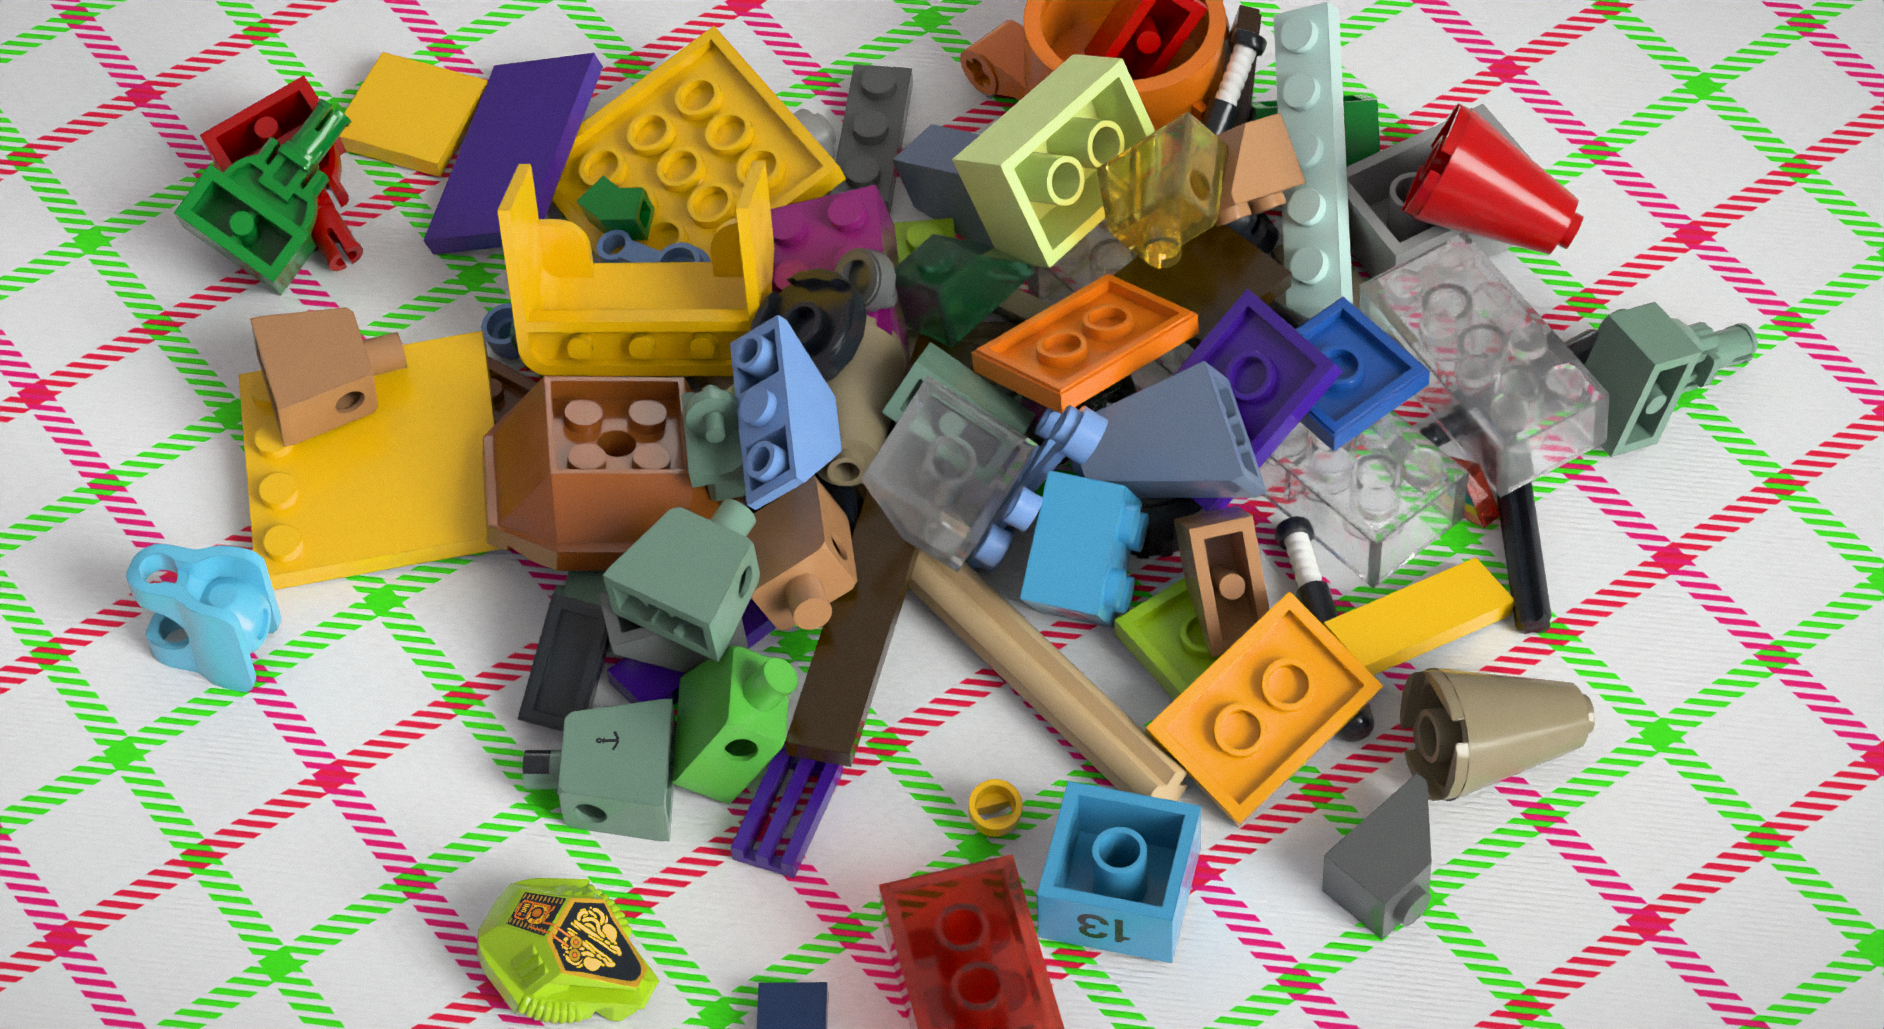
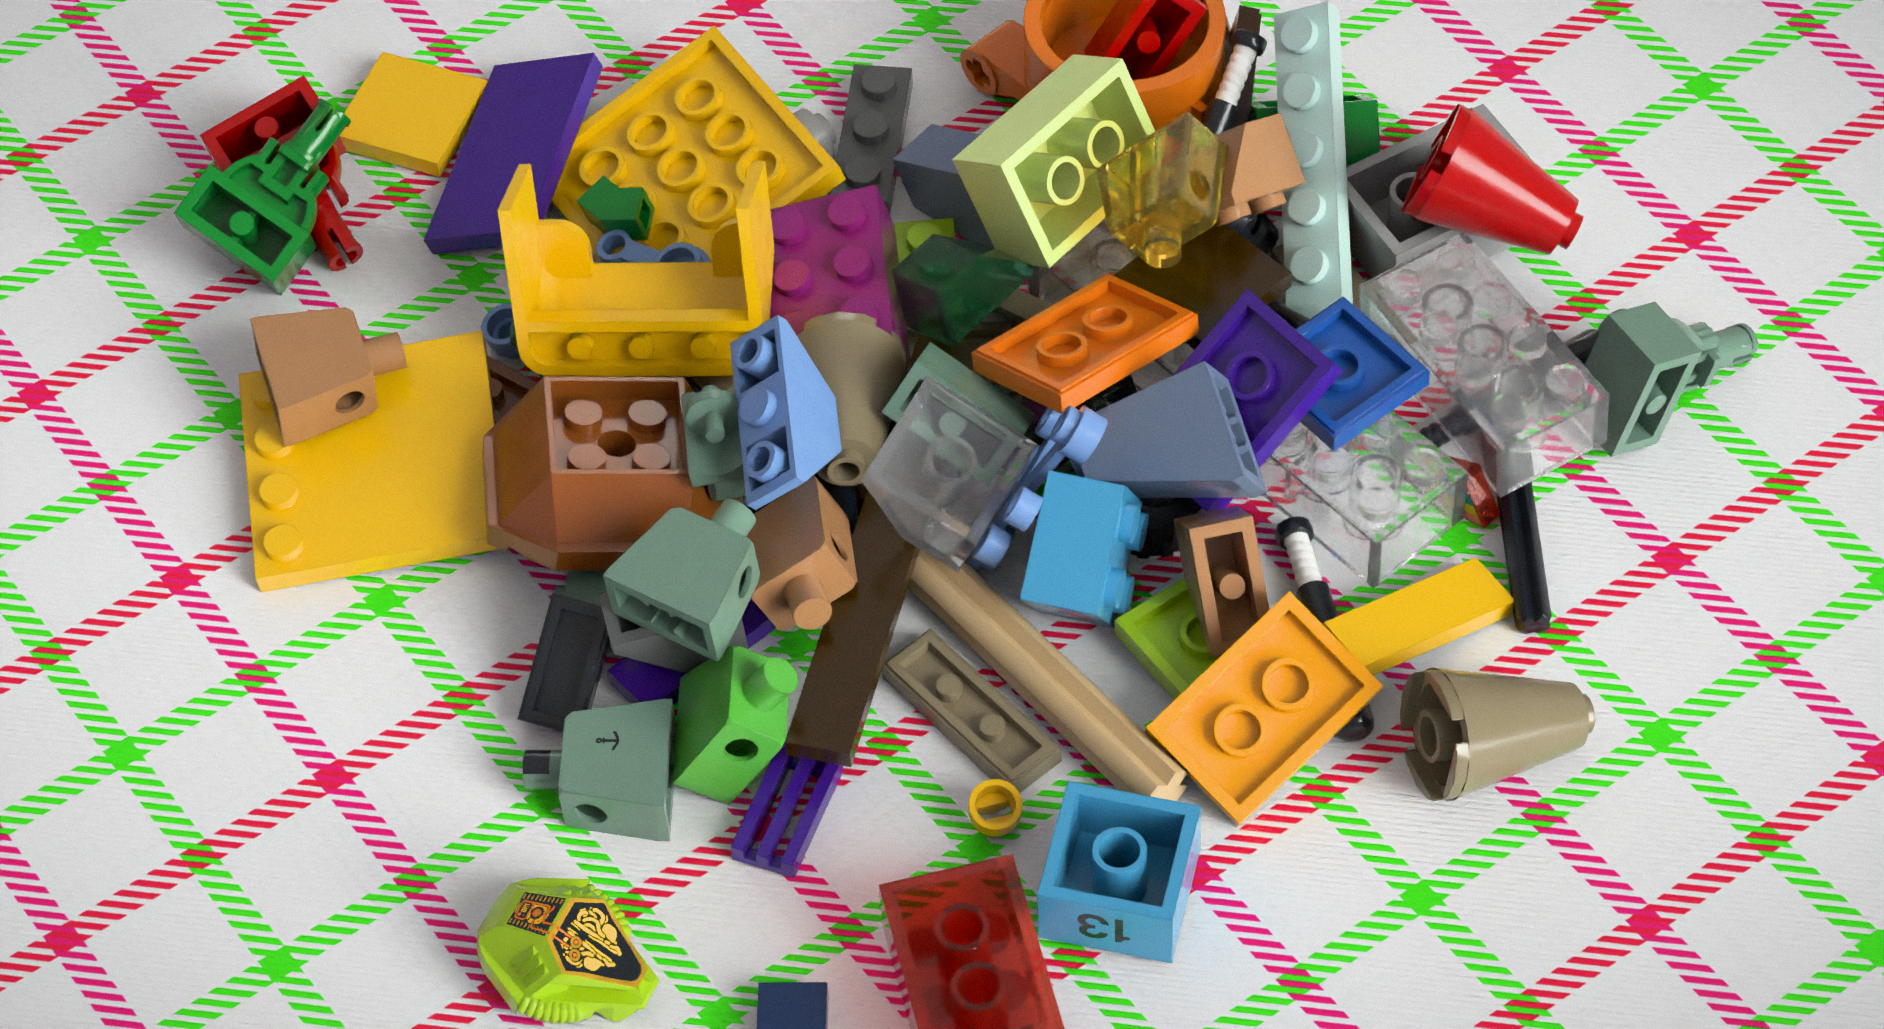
medium azure piece [126,544,281,692] -> none
black tile [750,268,867,382] -> none
dark grey tile [834,248,897,312] -> none
dark grey slope [1322,773,1432,940] -> none
none -> dark tan tile [882,629,1062,793]

